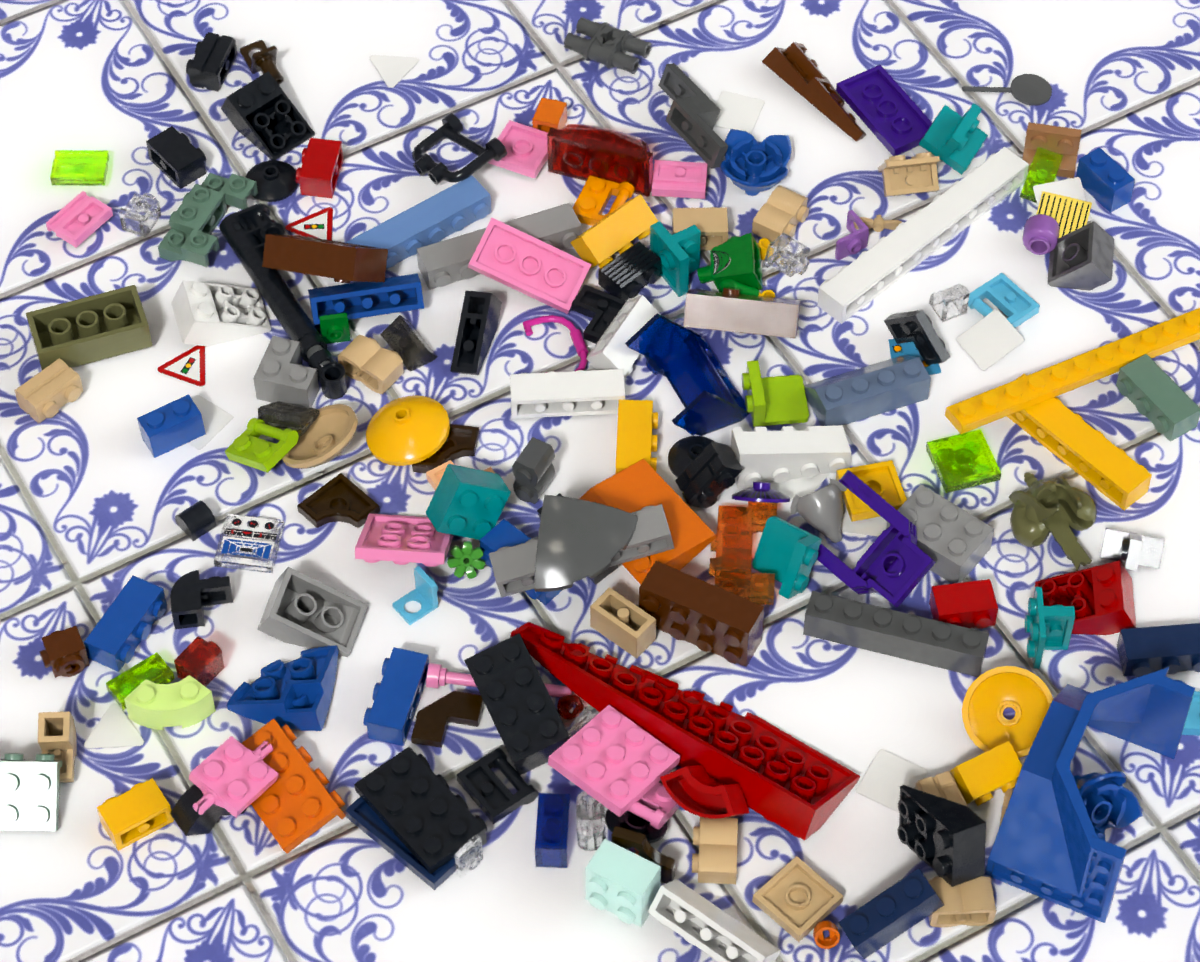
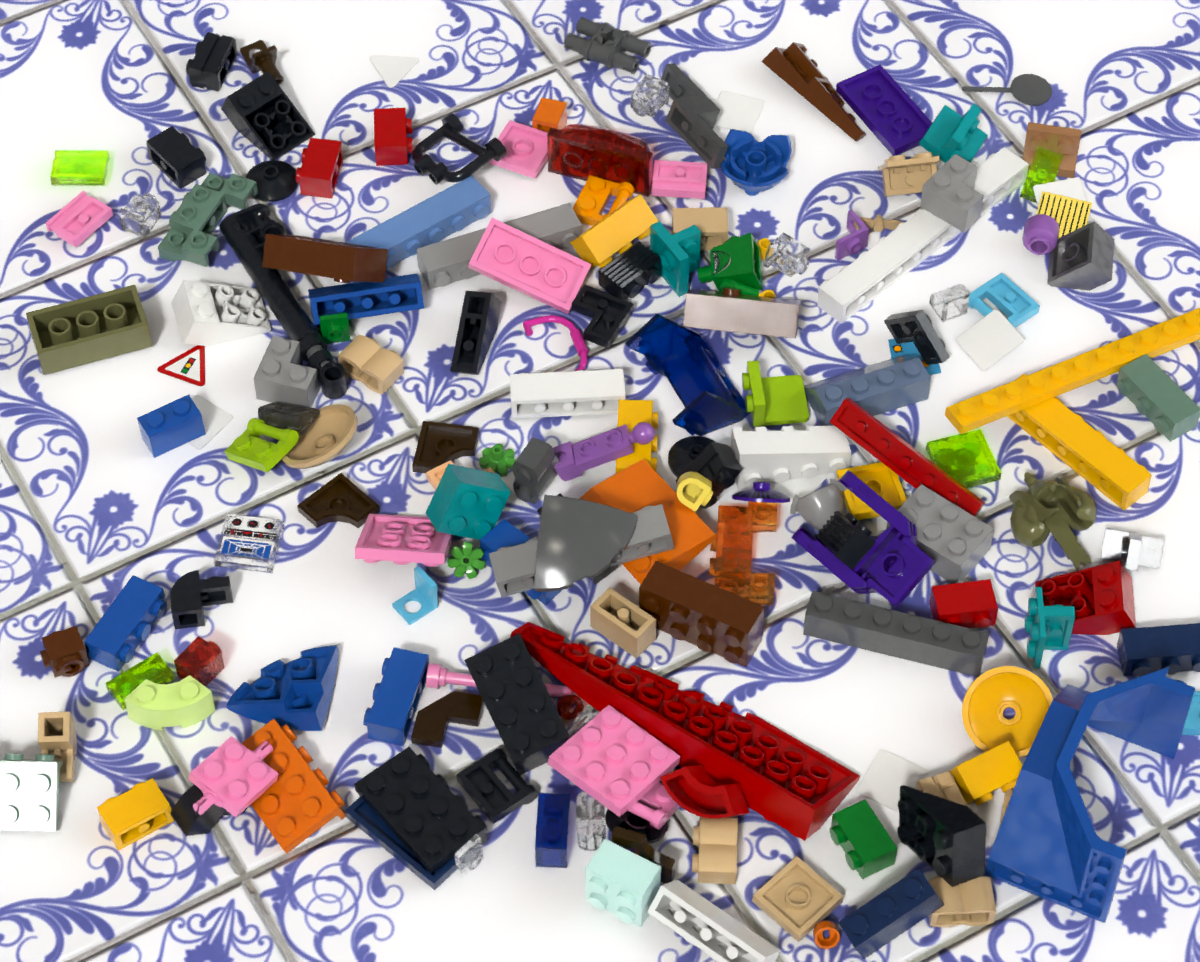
tan brick [14,358,83,424] -> none
white sticker [84,703,144,748] -> none
black brick [175,500,217,541] -> none
light grey slope [257,567,368,657] -> none
sticker [285,207,333,241] -> none
yellow dish [366,395,450,466] -> none
clear smoke slope [380,315,438,372] -> none
white brick [586,295,664,378] -> none
tan brick [752,185,809,246] -> none
teal bracket [752,516,822,599] -> none
blue brick [1073,771,1143,841] -> none
blue brick [1076,147,1135,213] -> none
none -> red brick [374,107,413,166]
none -> bright green plant [479,444,516,477]
none -> medium lavender plate [553,422,655,481]
none -> clear brick [631,74,669,117]
none -> light yellow plate [677,472,713,512]
none -> black brick [815,511,876,570]
none -> red plate [829,398,985,517]
none -> green brick [829,799,897,879]
none -> light grey brick [920,154,984,233]

